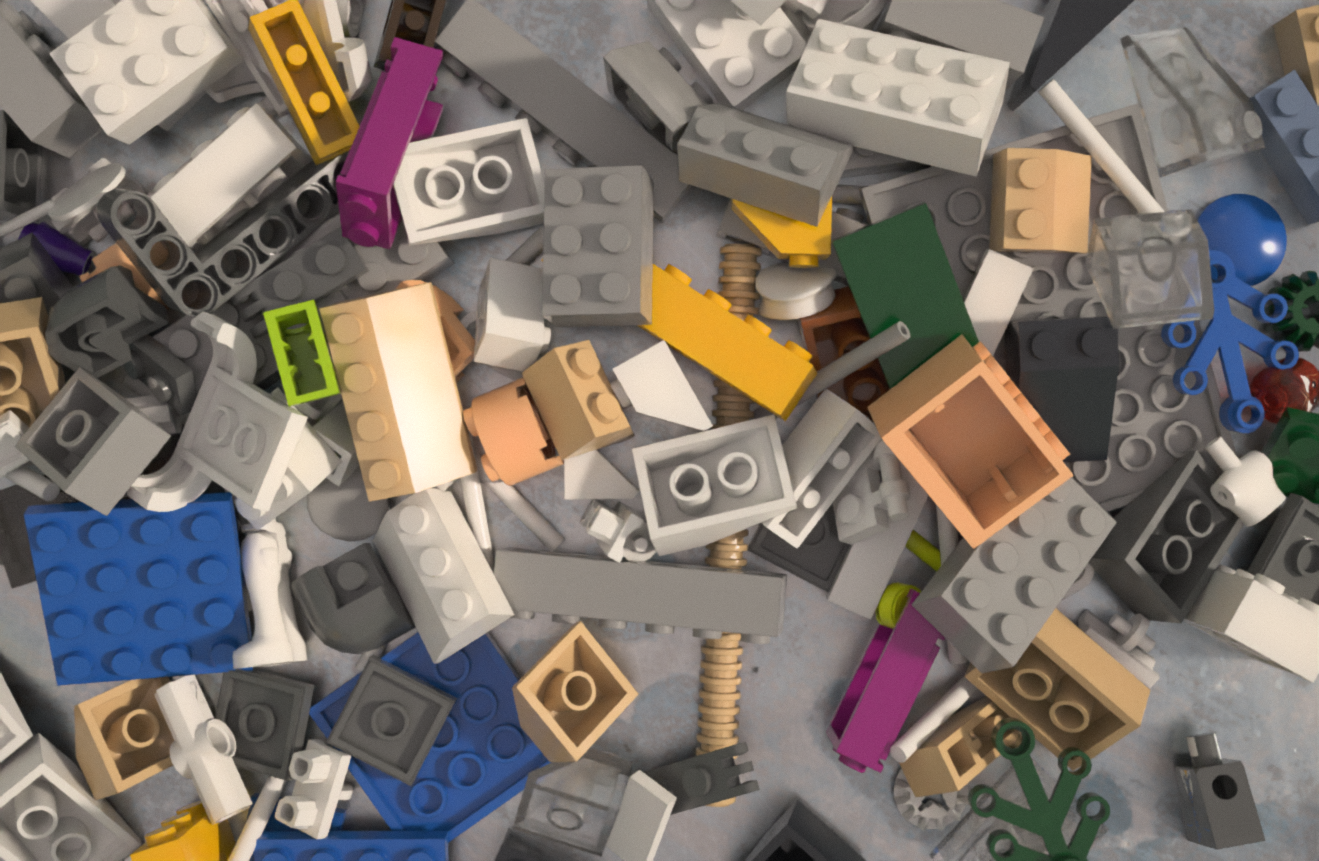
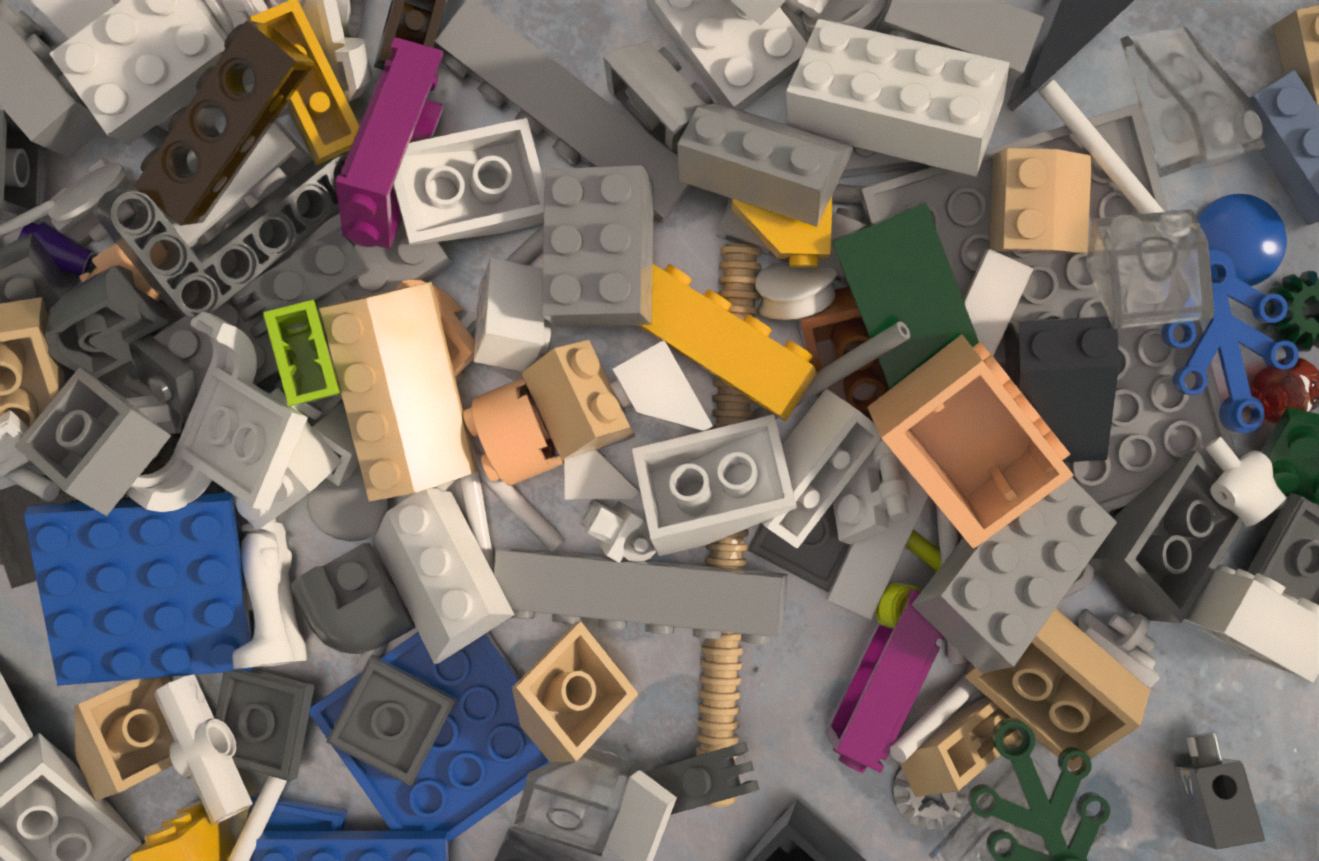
white hips [275,739,354,839] -> none
none -> dark brown brick [133,20,315,226]

